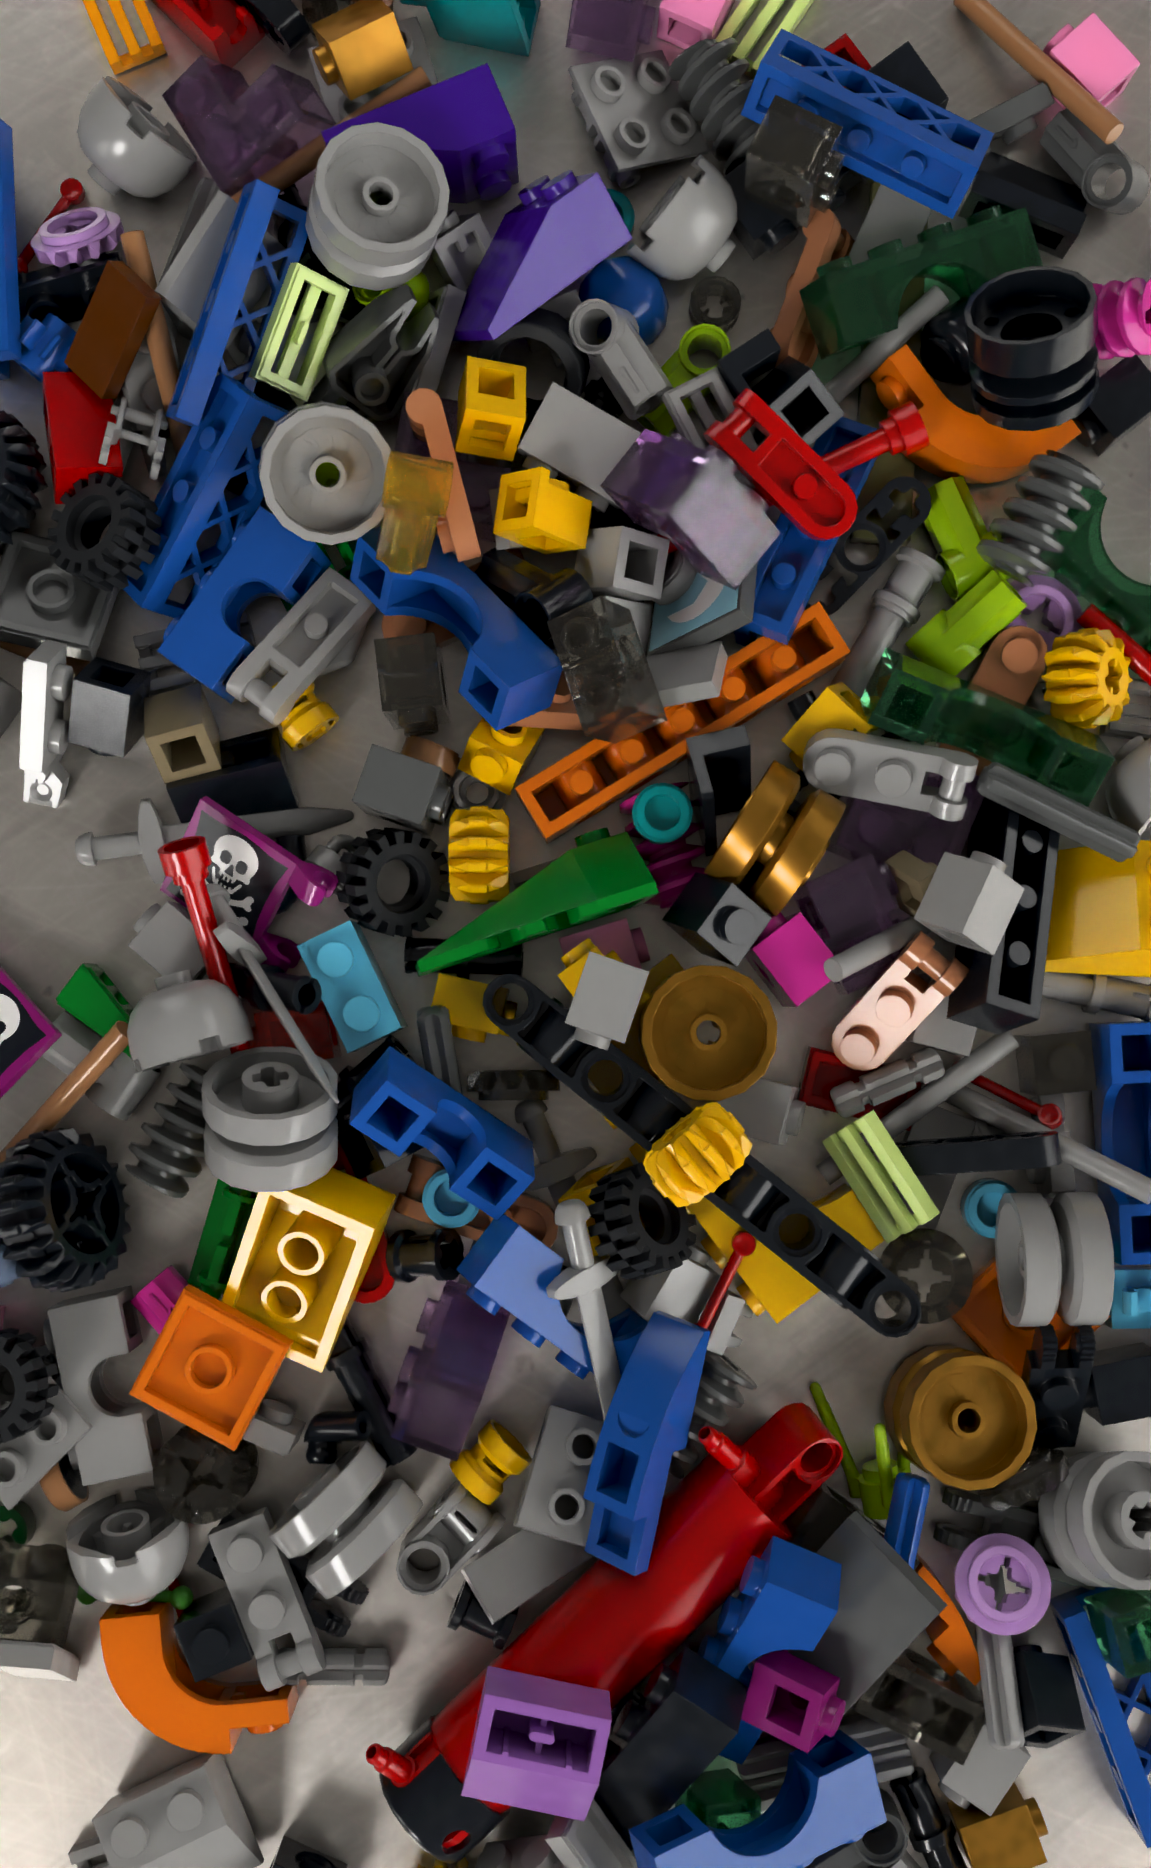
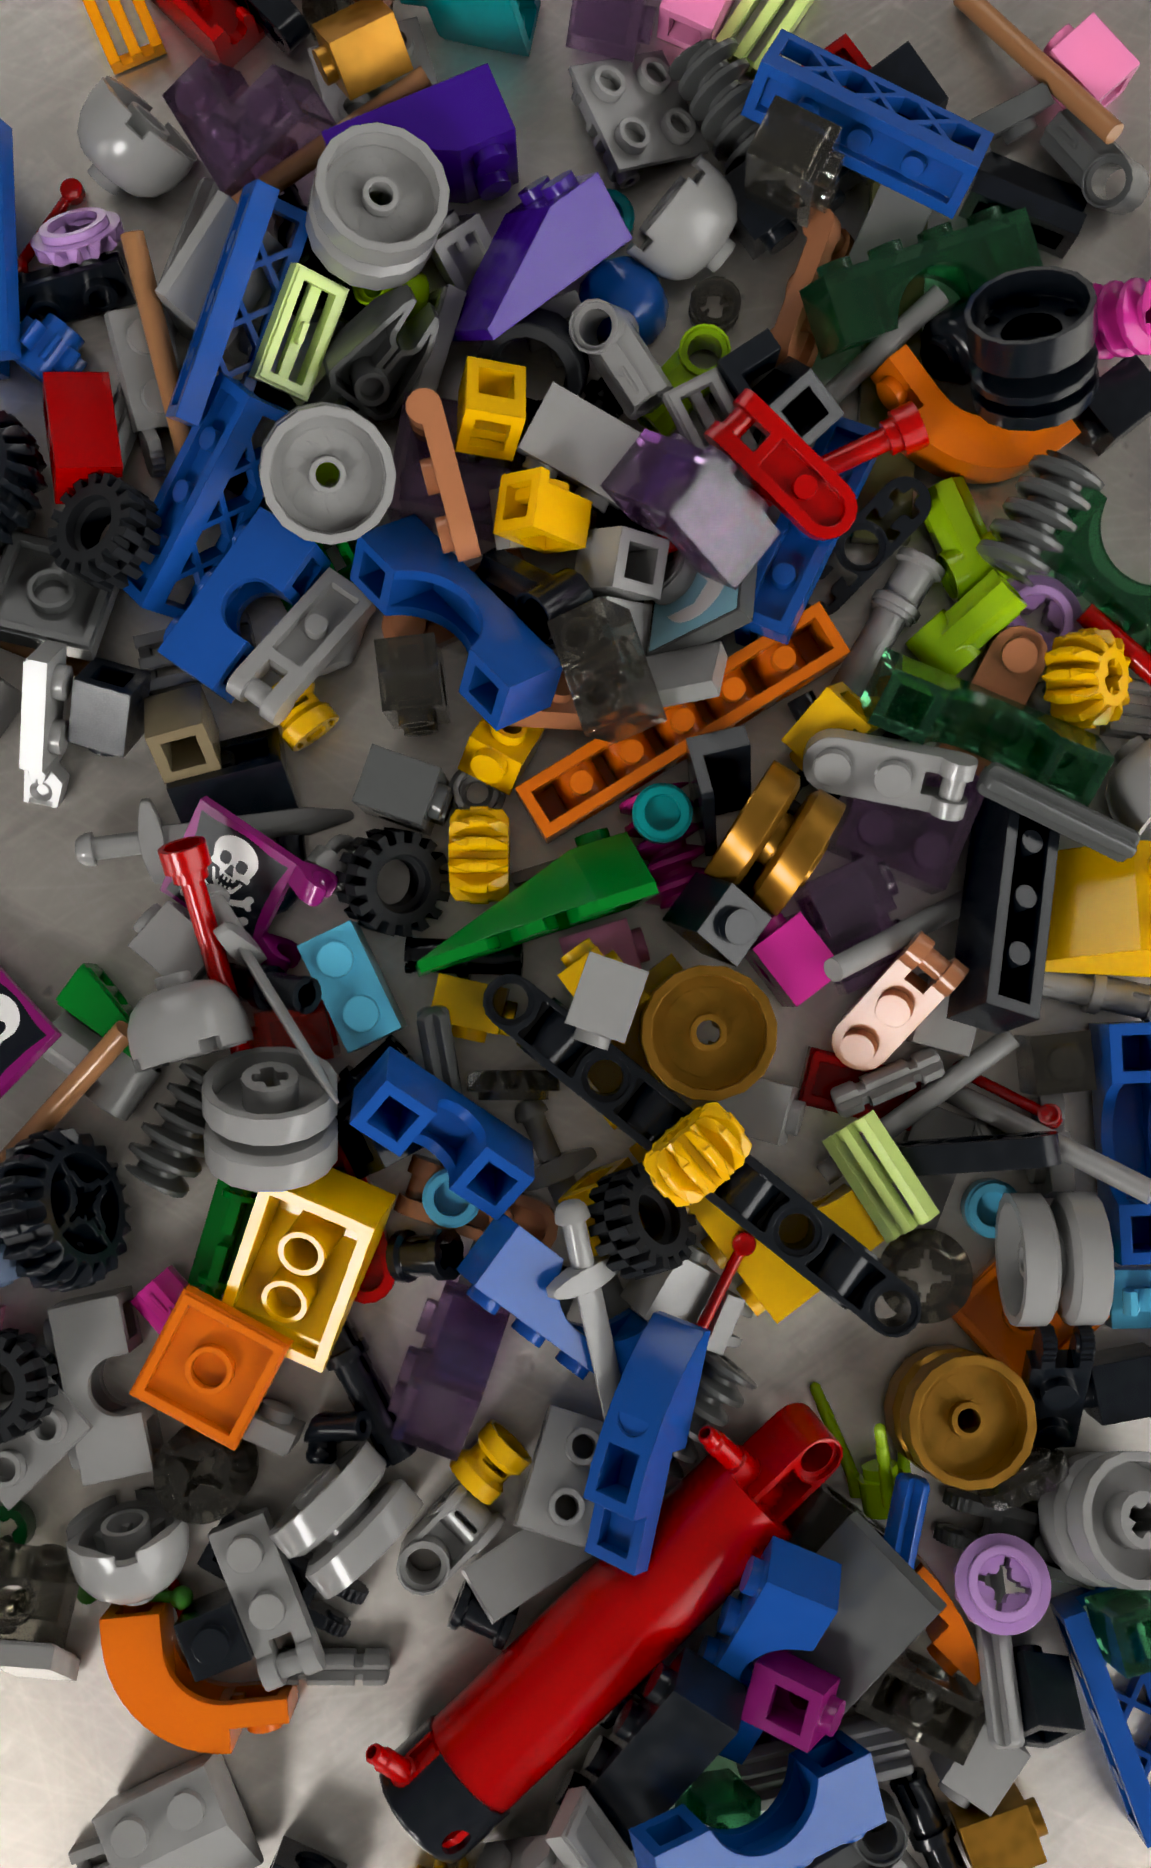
medium nougat tile [39,1453,89,1512] -> none
reddish brown tile [64,260,162,399] -> none
light grey piece [98,397,168,480] -> none
clear yellow piece [376,450,454,575] -> none
medium nougat tile [400,735,461,778] -> none
medium lavender slope [461,1666,612,1821] -> none
dark tan plate [884,850,938,917] -> none
light grey brick [914,851,1024,956] -> none

